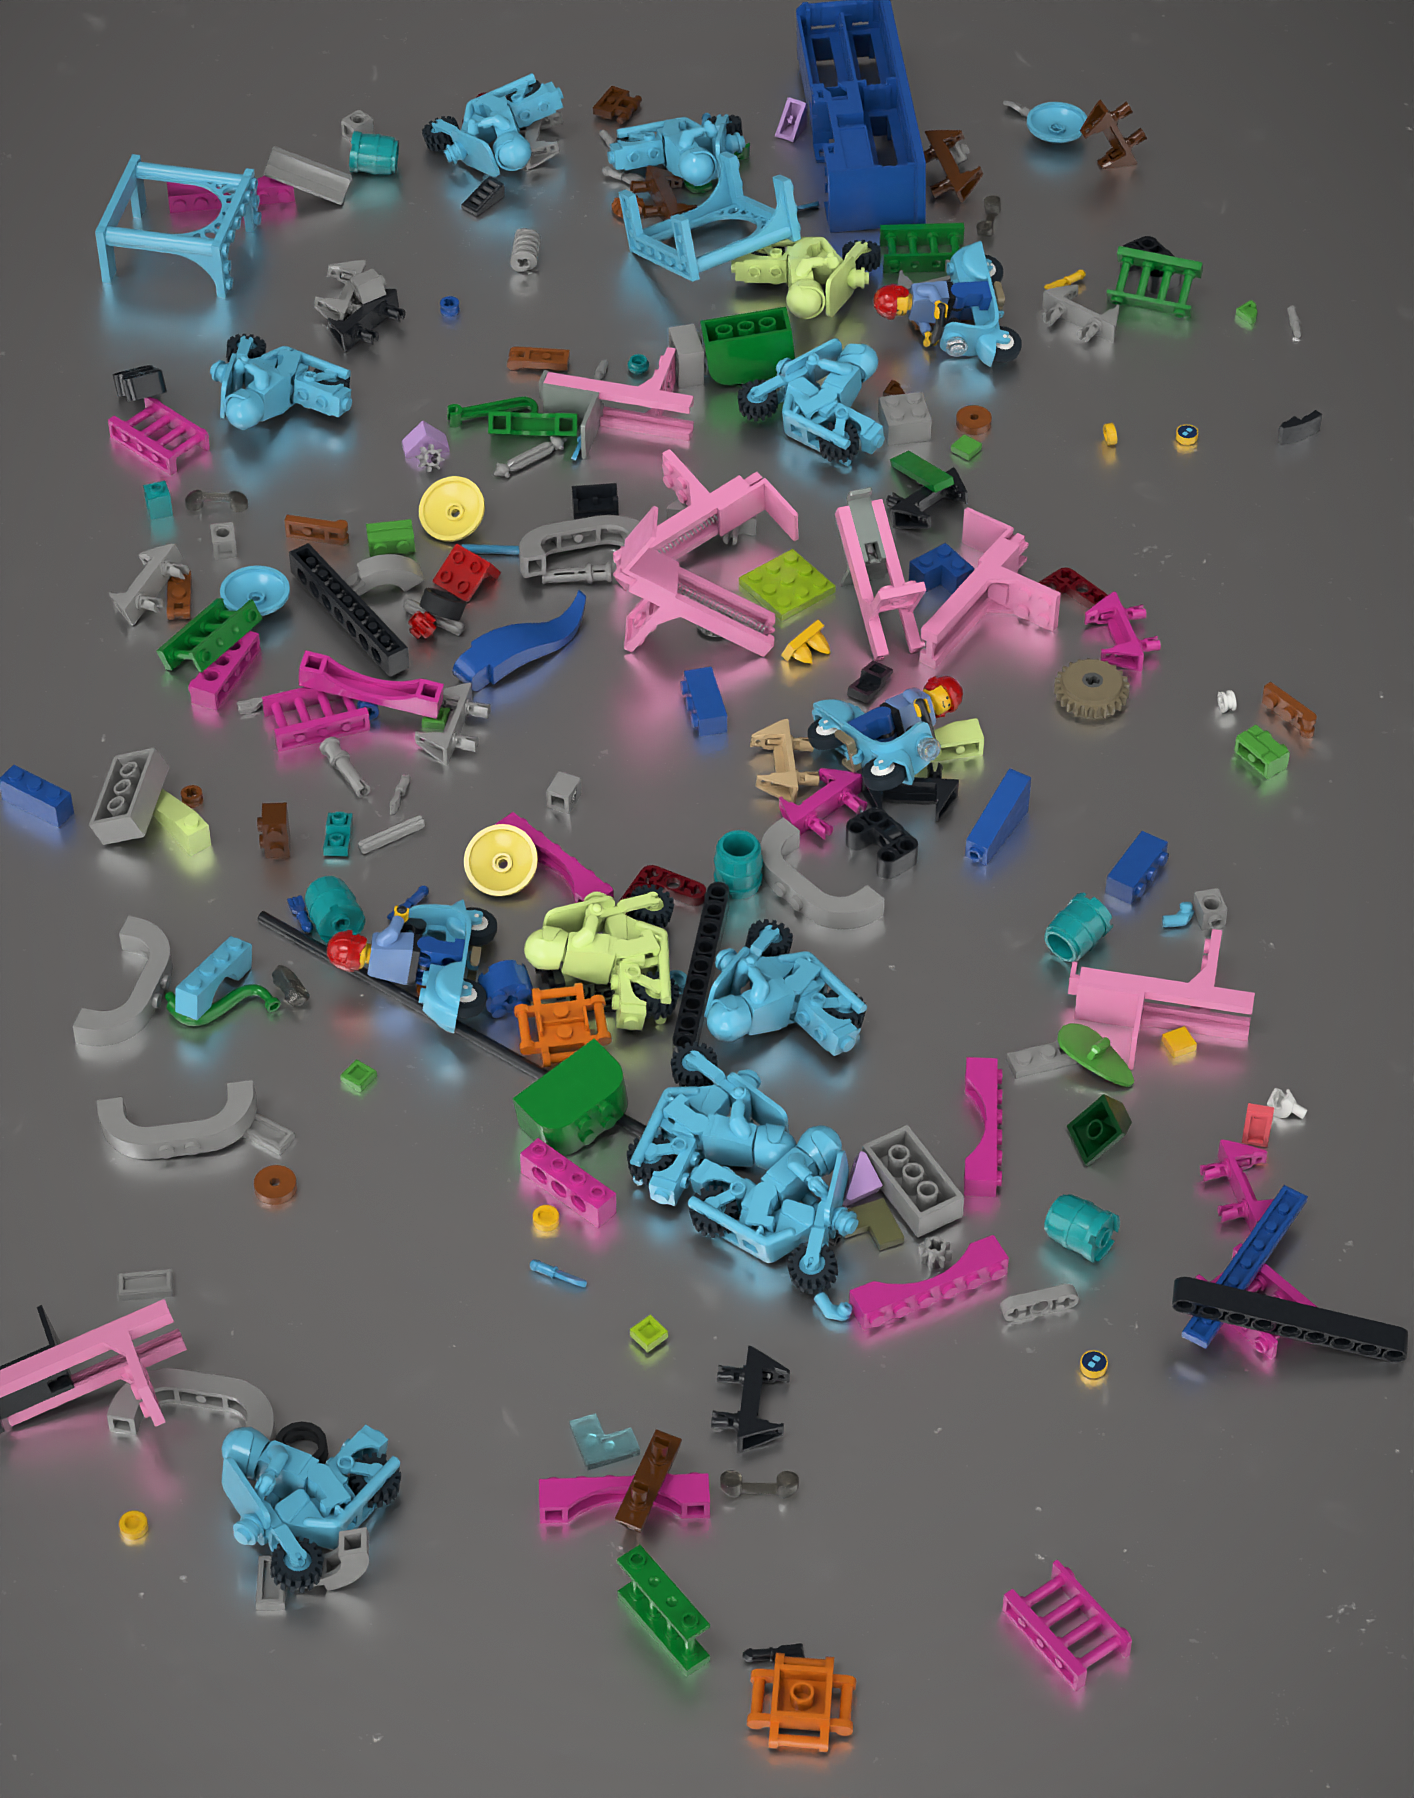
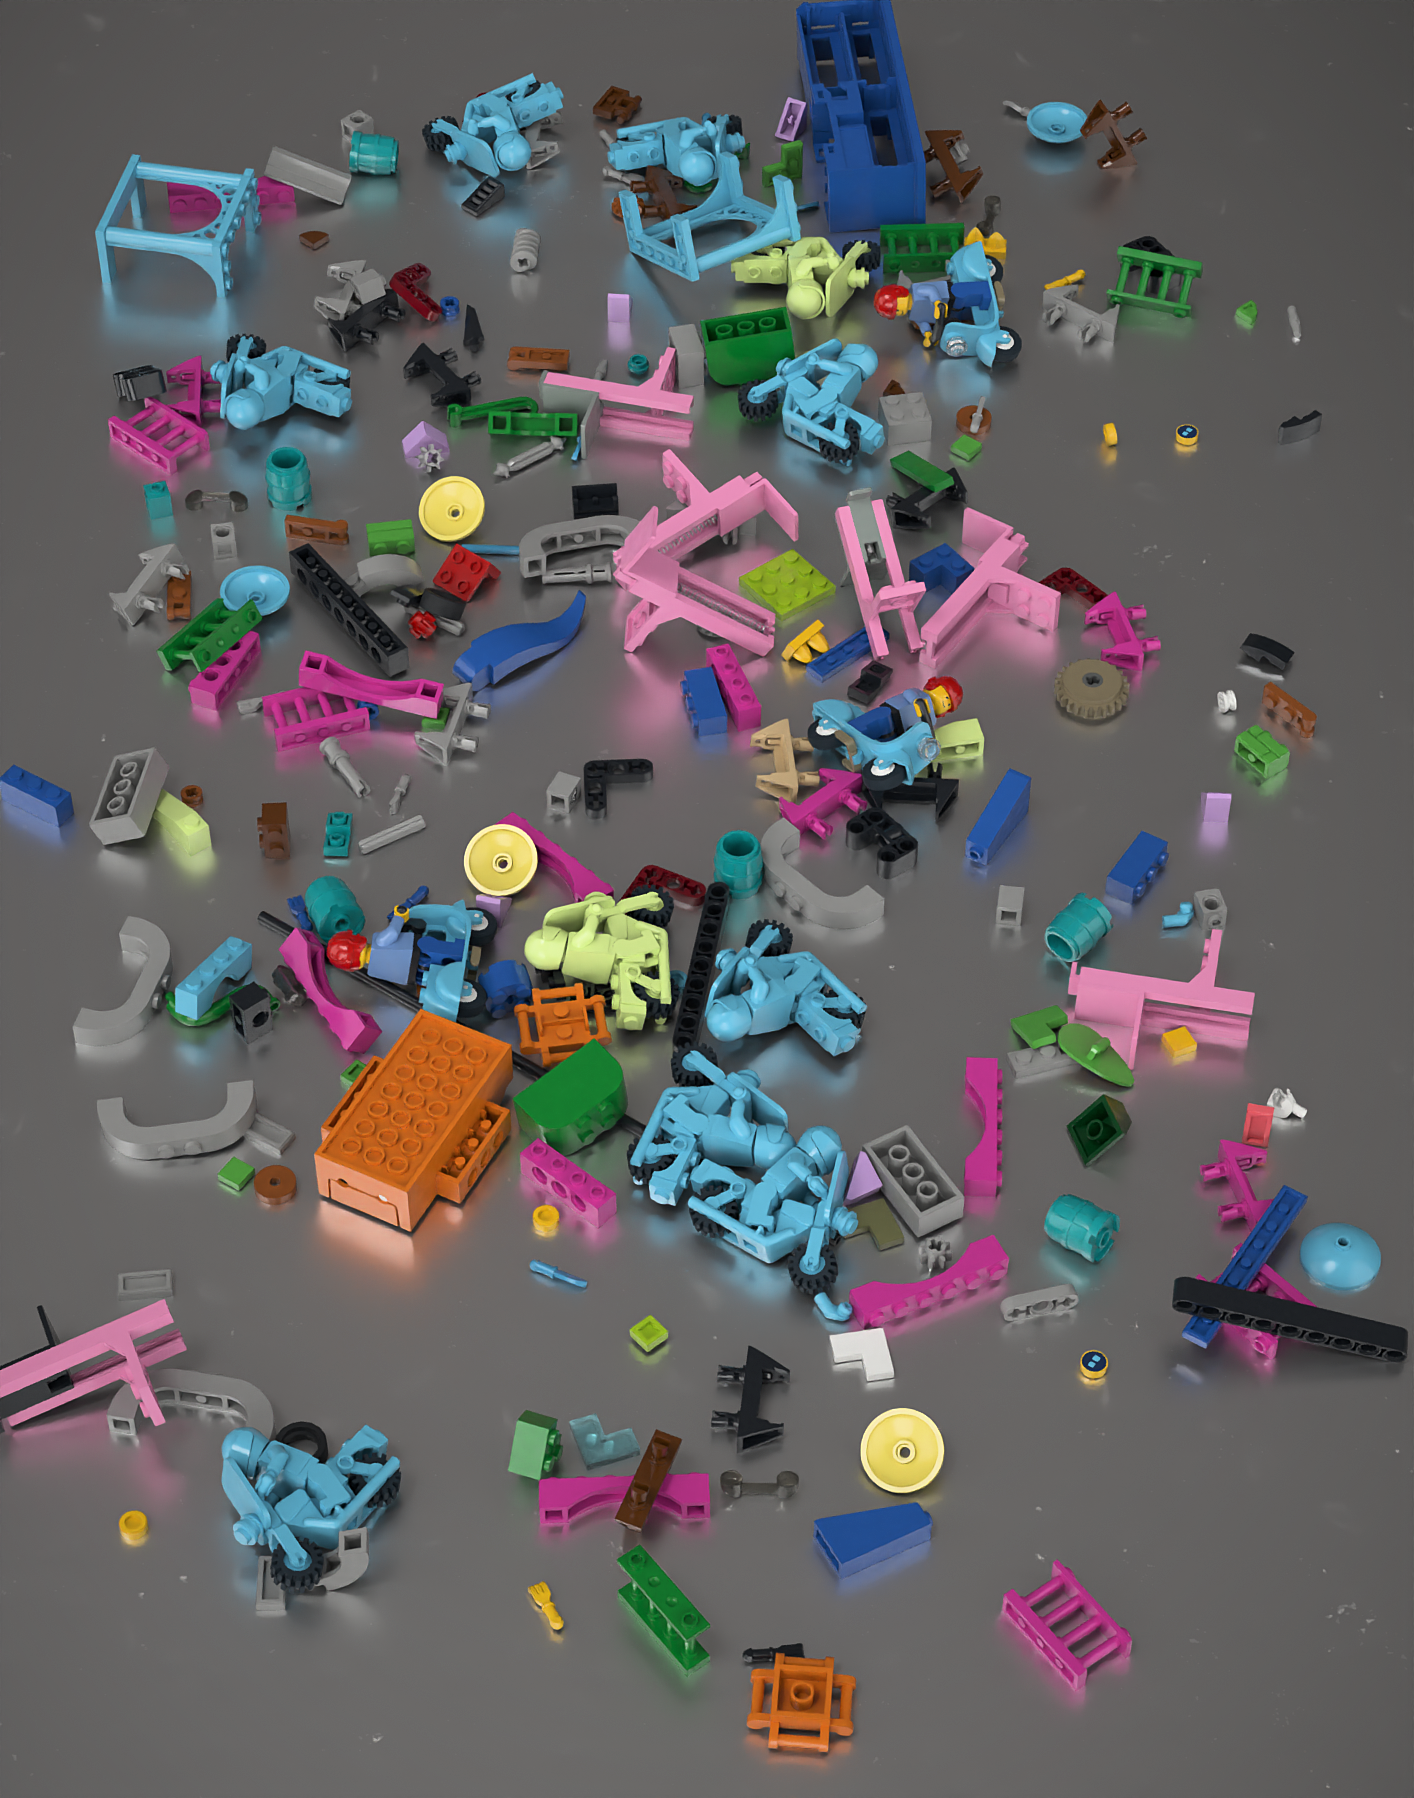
none -> dark pink hose [165,356,221,428]
none -> bright green tile [217,1157,255,1191]
none -> black brick [229,982,273,1044]
none -> teal piece [265,447,312,511]
none -> dark pink arch [278,927,382,1054]
none -> reddish brown tile [299,231,329,250]
none -> orange piece [314,1009,513,1232]
none -> dark red beam [389,263,442,322]
none -> black slope [390,584,425,608]
none -> black hose [403,342,481,407]
none -> black bar [463,304,484,352]
none -> lavender slope [476,894,512,928]
none -> brick [508,1410,563,1480]
none -> yellow piece [528,1581,564,1630]
none -> black beam [583,759,653,819]
none -> lavender slope [608,293,633,323]
none -> dark pink brick [706,643,761,732]
none -> bright green tile [762,140,803,188]
none -> blue tile [806,627,890,683]
none -> blue slope [813,1502,933,1580]
none -> white tile [829,1328,894,1381]
none -> light yellow dish [860,1408,945,1494]
none -> yellow tile [964,227,1007,259]
none -> light grey piece [970,396,986,433]
none -> light grey brick [996,885,1025,926]
none -> bright green tile [1011,1005,1068,1049]
none -> lavender slope [1201,792,1231,822]
none -> black slope [1240,633,1295,670]
none -> medium azure dish [1300,1223,1381,1290]

